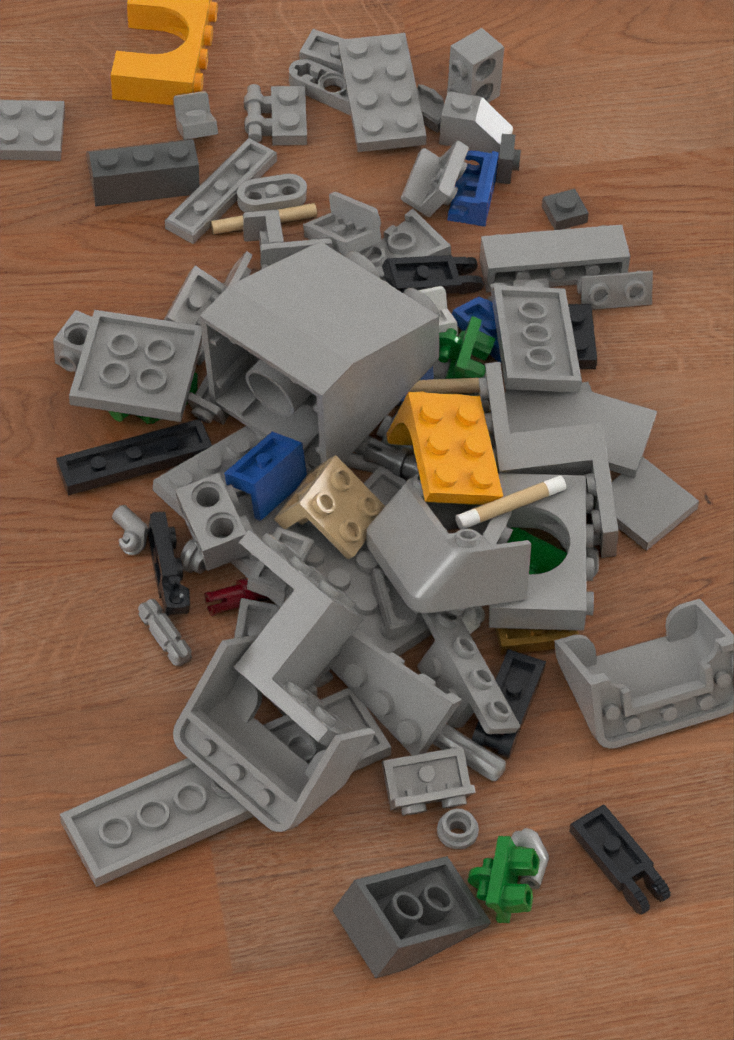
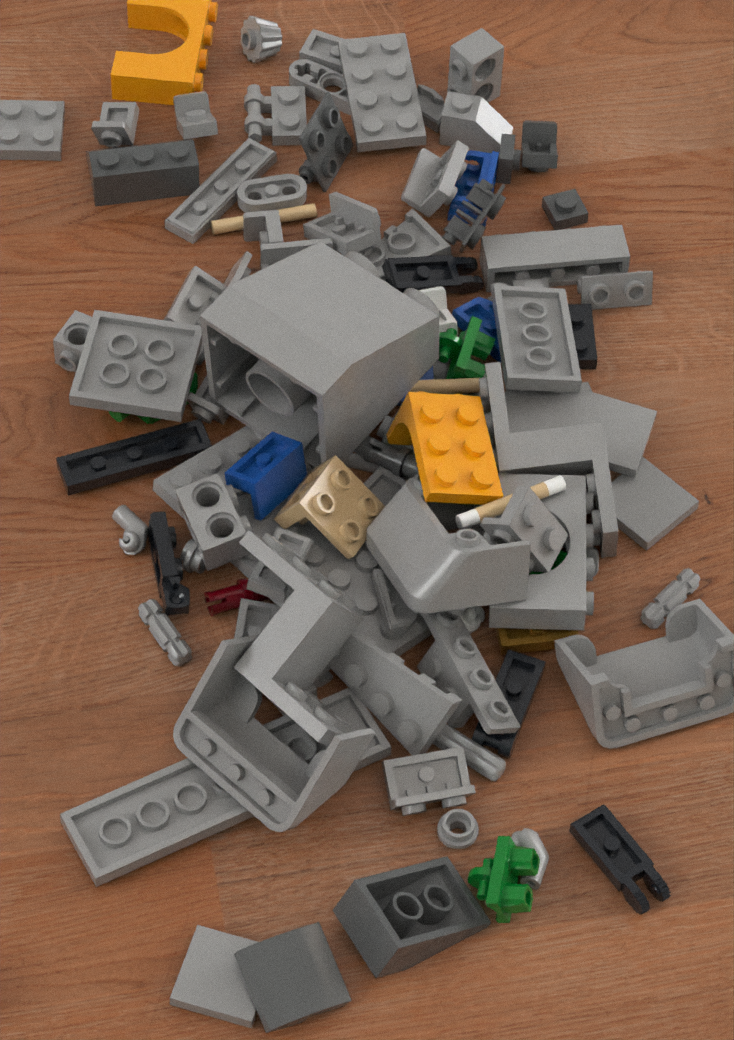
none -> light grey bracket [91,102,140,148]
none -> light grey tile [170,925,258,1028]
none -> dark grey slope [234,922,352,1034]
none -> light grey piece [240,16,282,63]
none -> dark grey hinge [299,92,353,192]
none -> dark grey hinge [442,179,506,253]
none -> light grey bracket [480,486,569,573]
none -> dark grey bracket [521,120,558,172]
none -> light grey axle [640,568,700,629]

